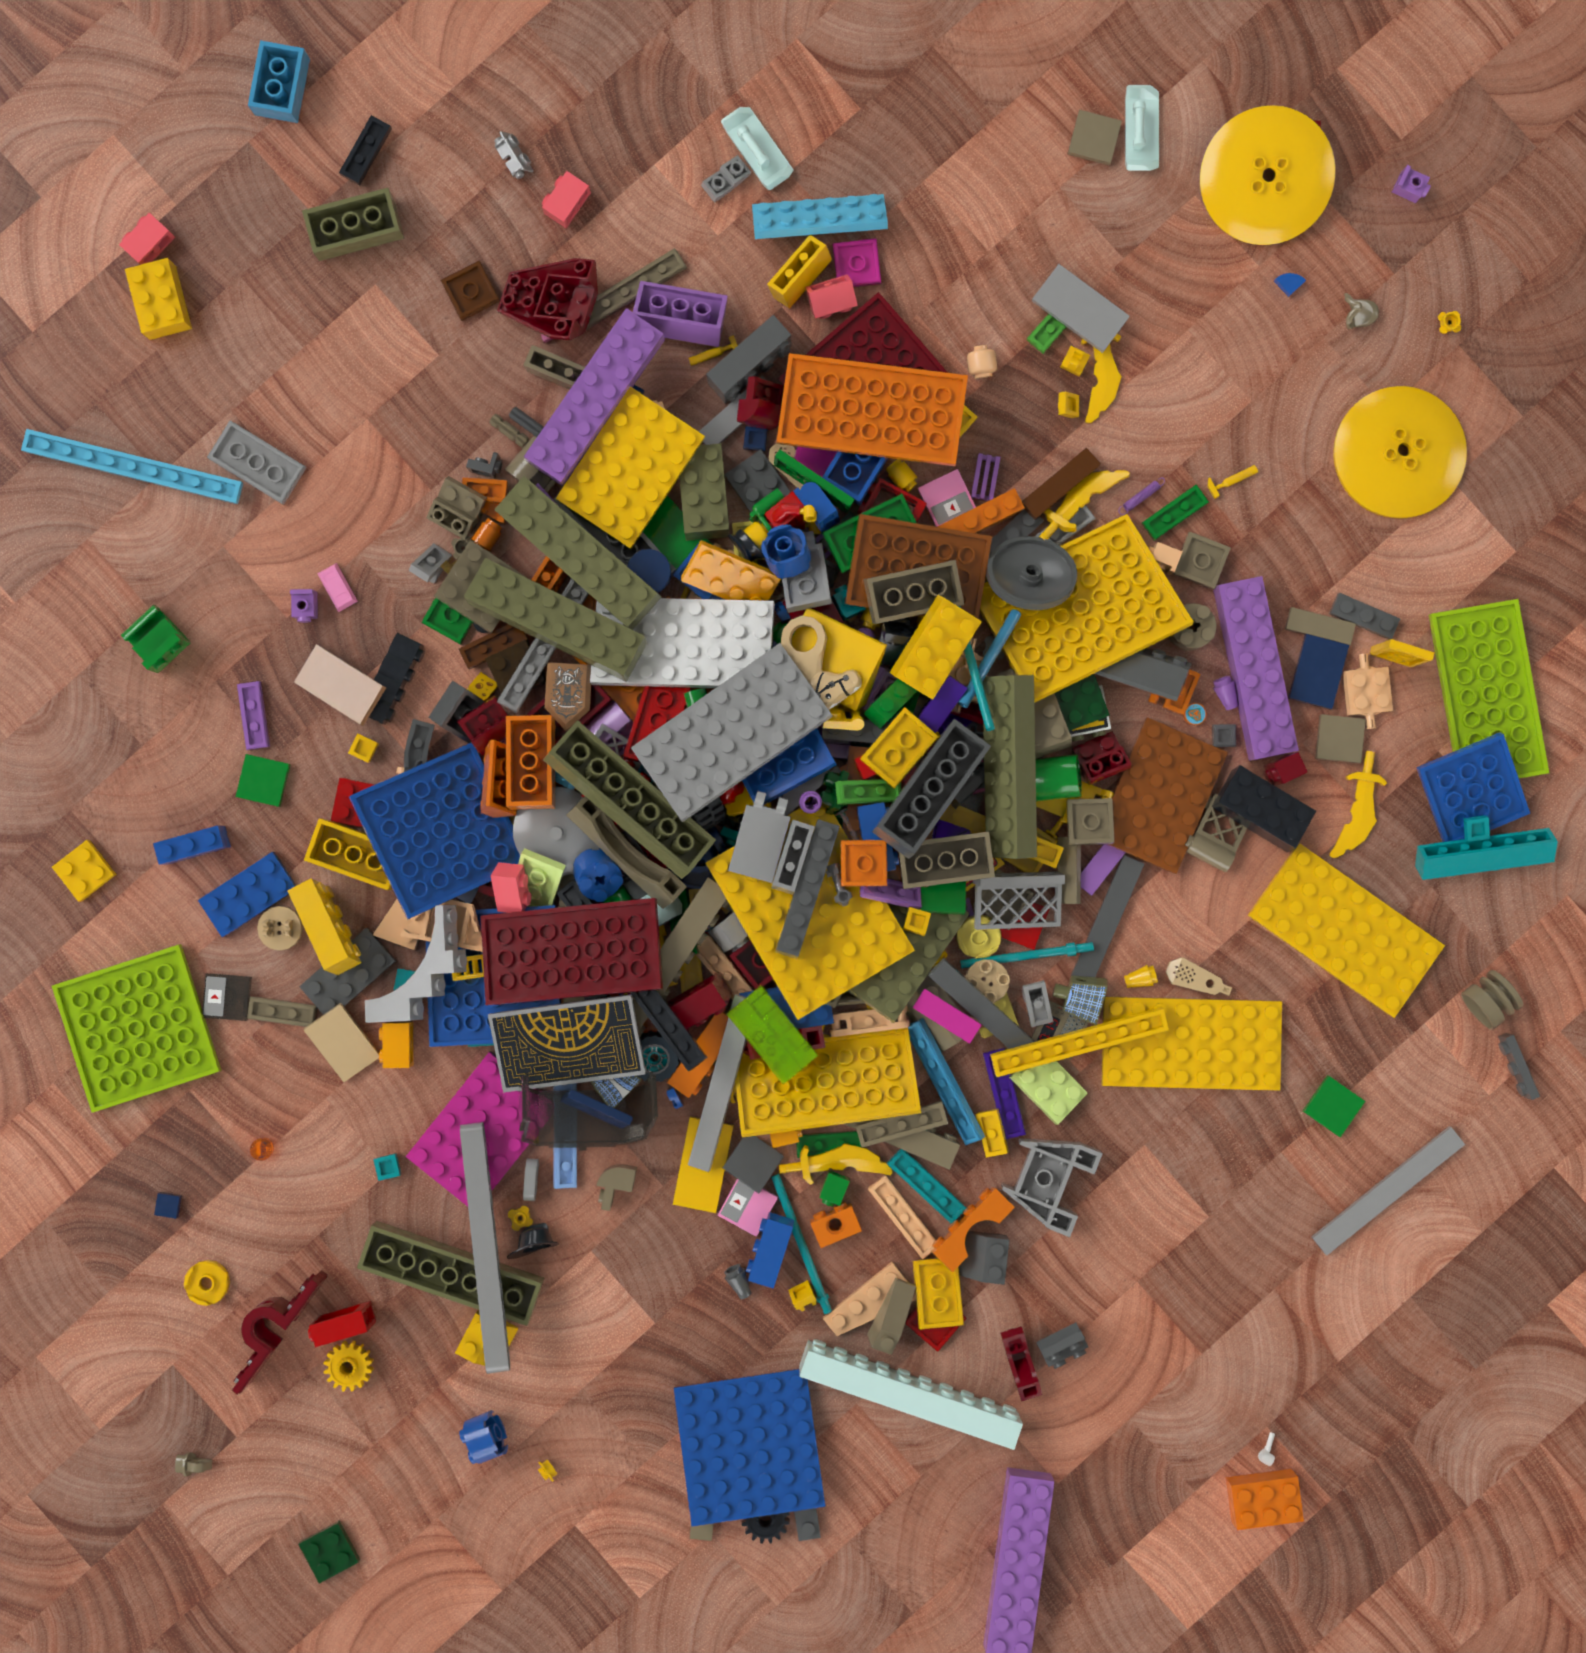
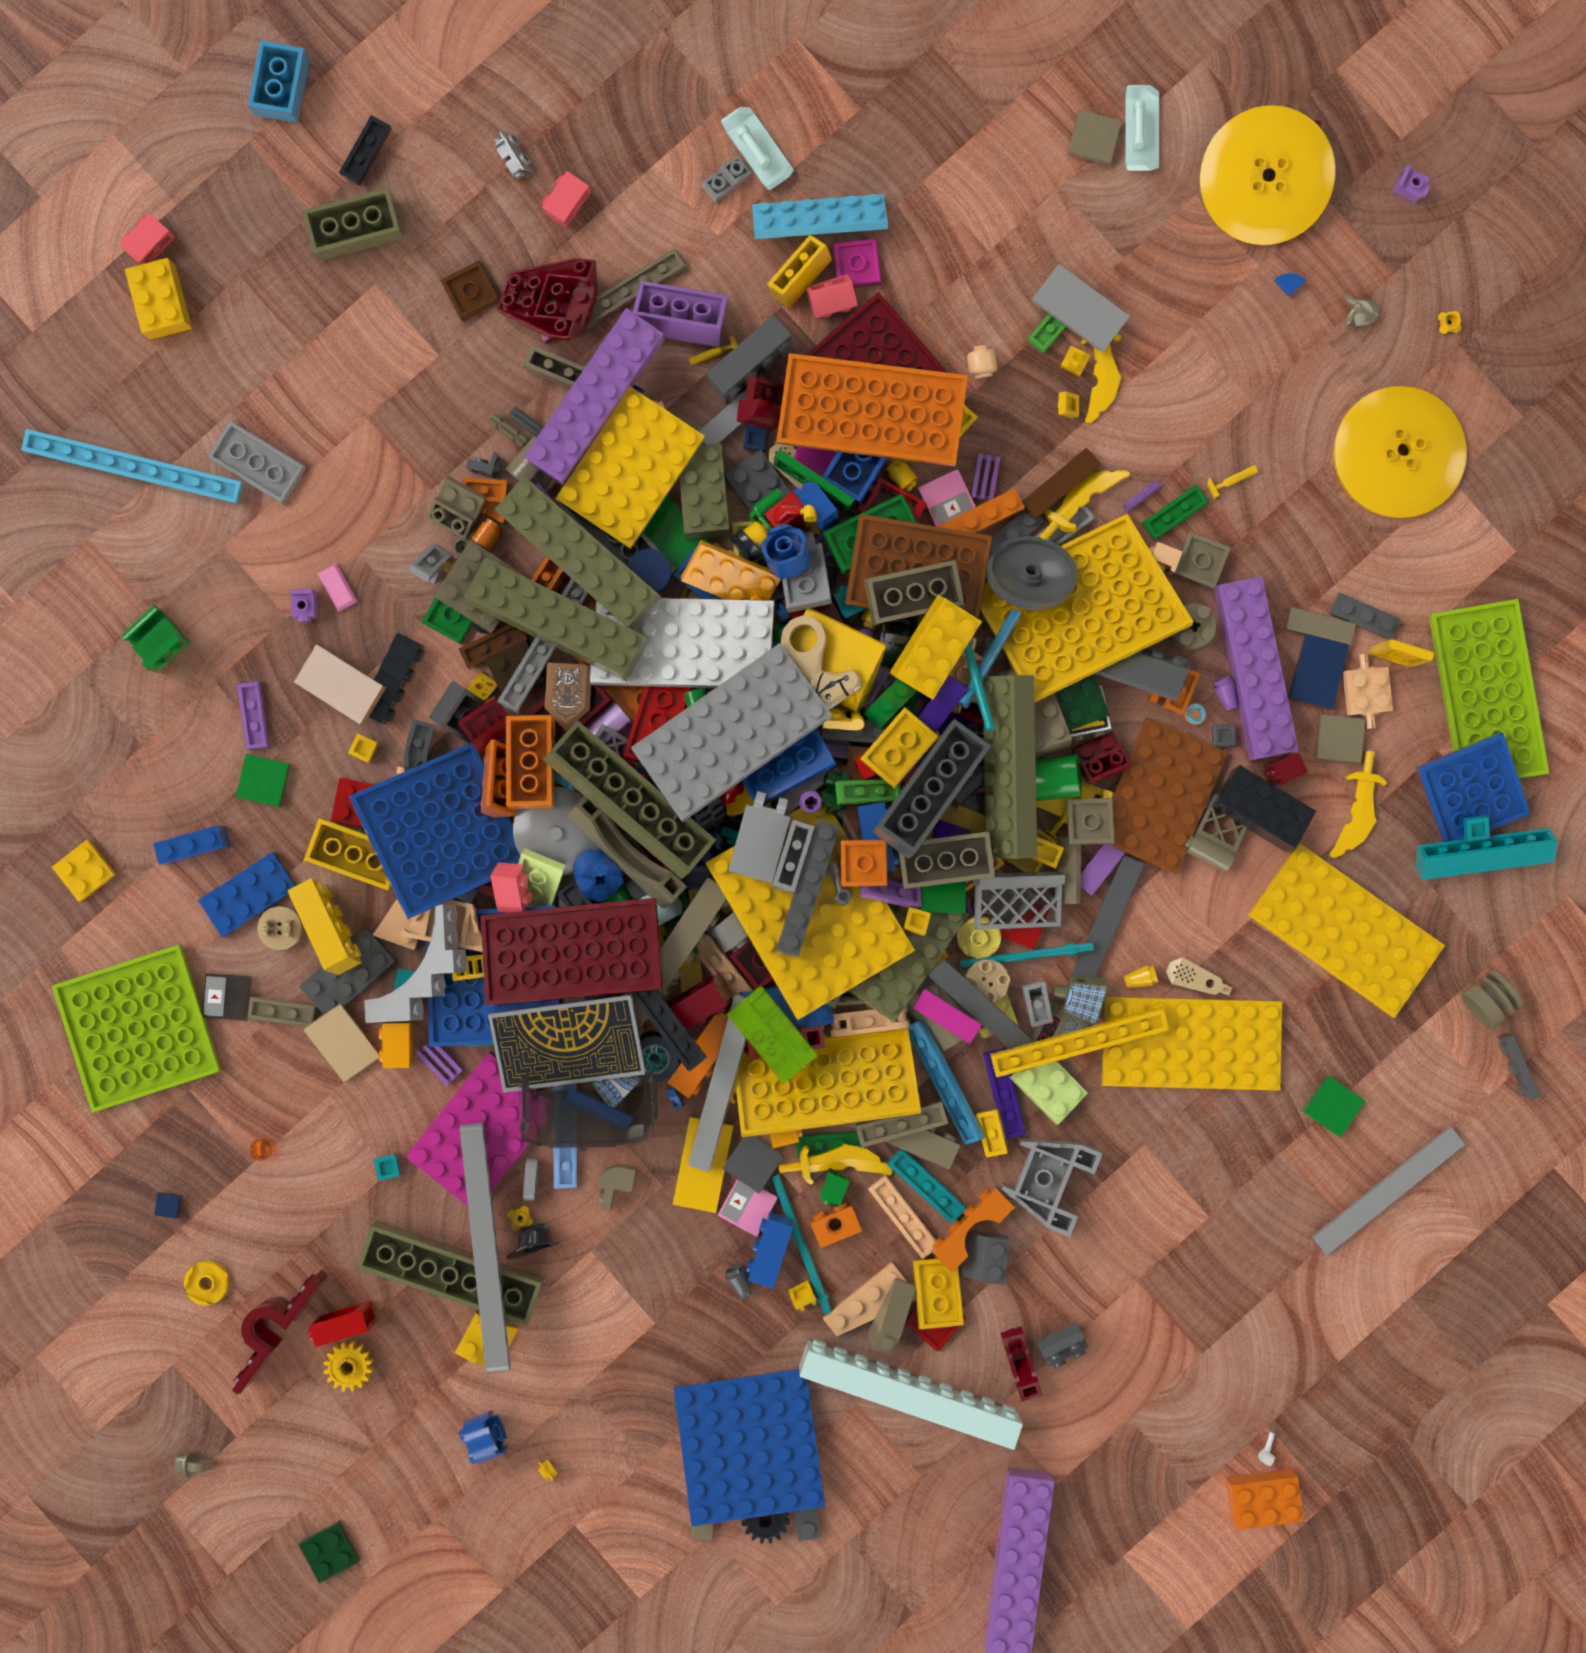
none -> medium lavender tile [416,1042,464,1086]

